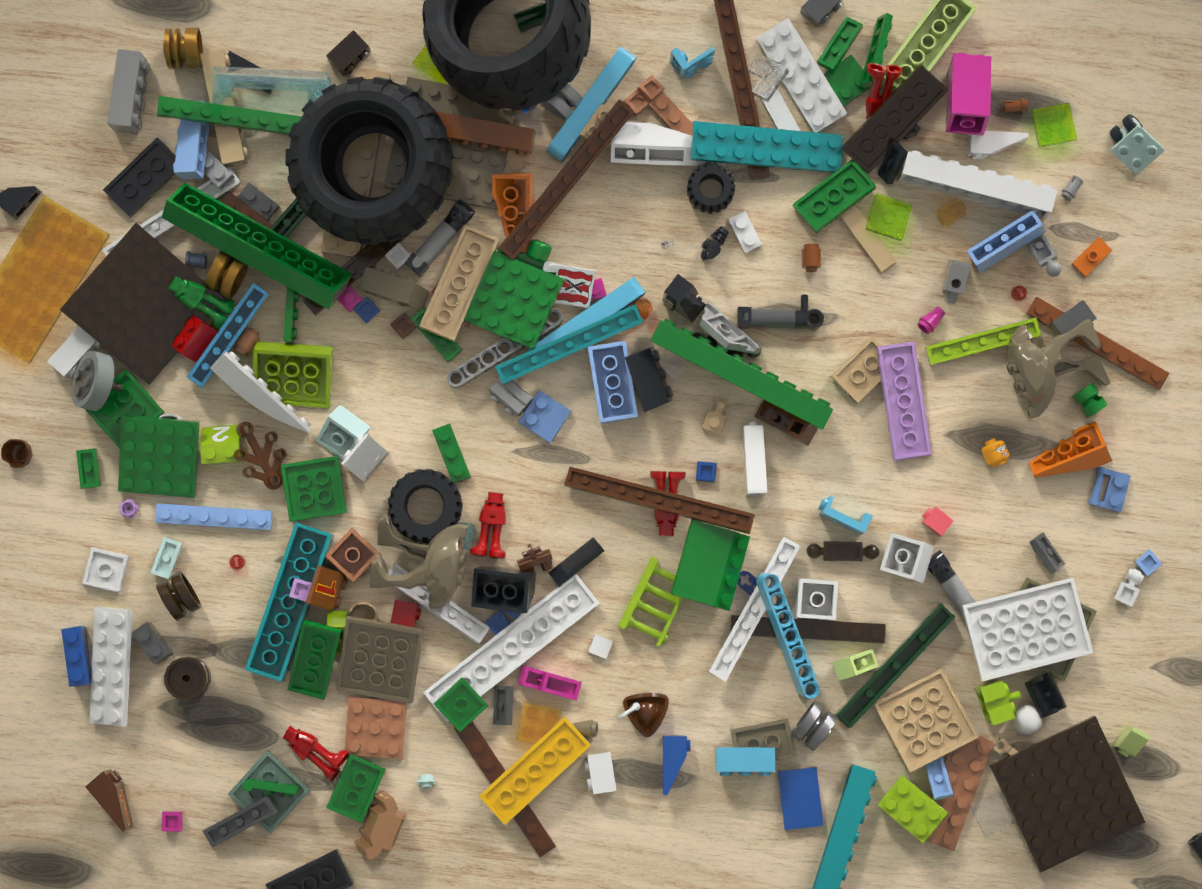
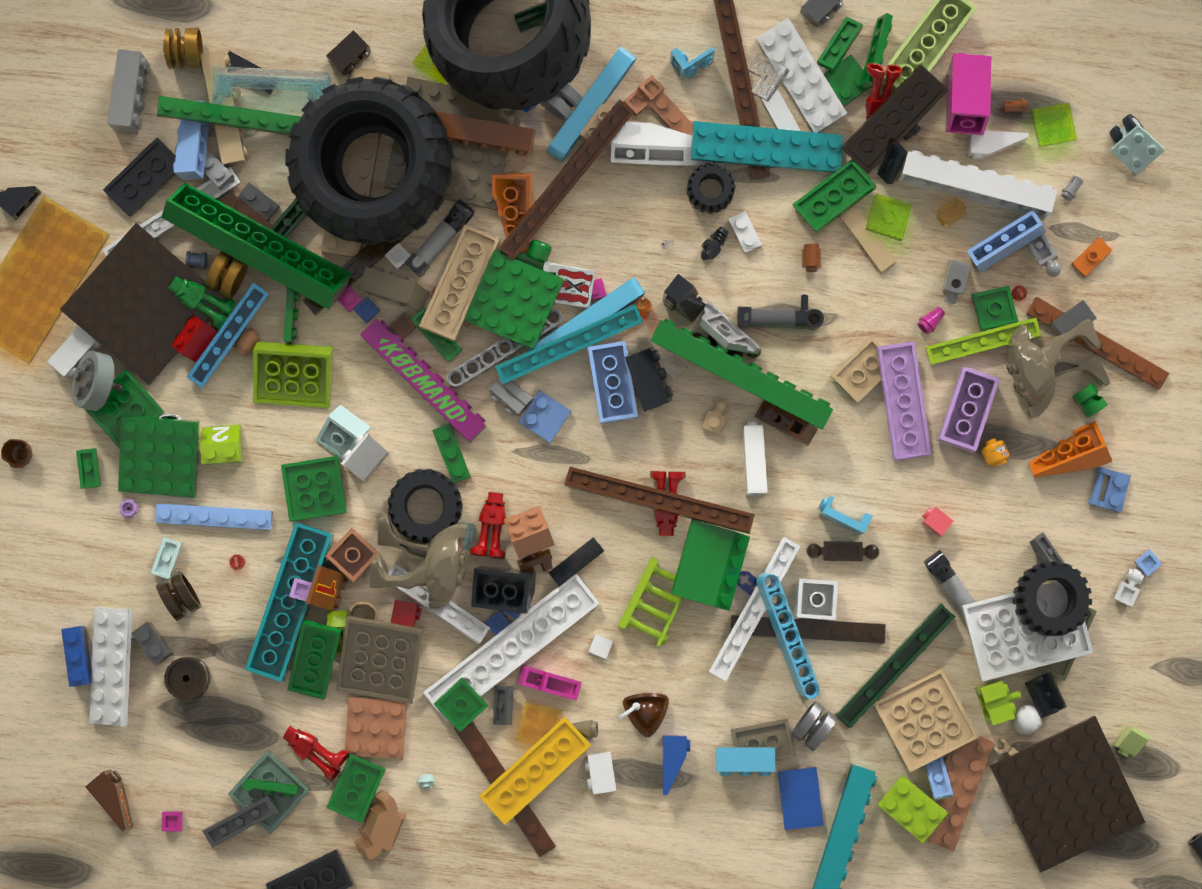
white tile [82,547,130,593] -> none
white wedge [210,351,312,433] -> none
reddish brown plant [233,422,287,490] -> none
blue tile [696,461,717,482] -> none
yellowish green slope [832,648,879,681] -> none
white brick [880,533,935,583] -> none
none -> magenta brick [360,319,486,443]
none -> nougat brick [504,506,555,559]
none -> lavender brick [936,366,1000,453]
none -> green tile [971,286,1018,332]
none -> black tyre [1013,561,1092,636]

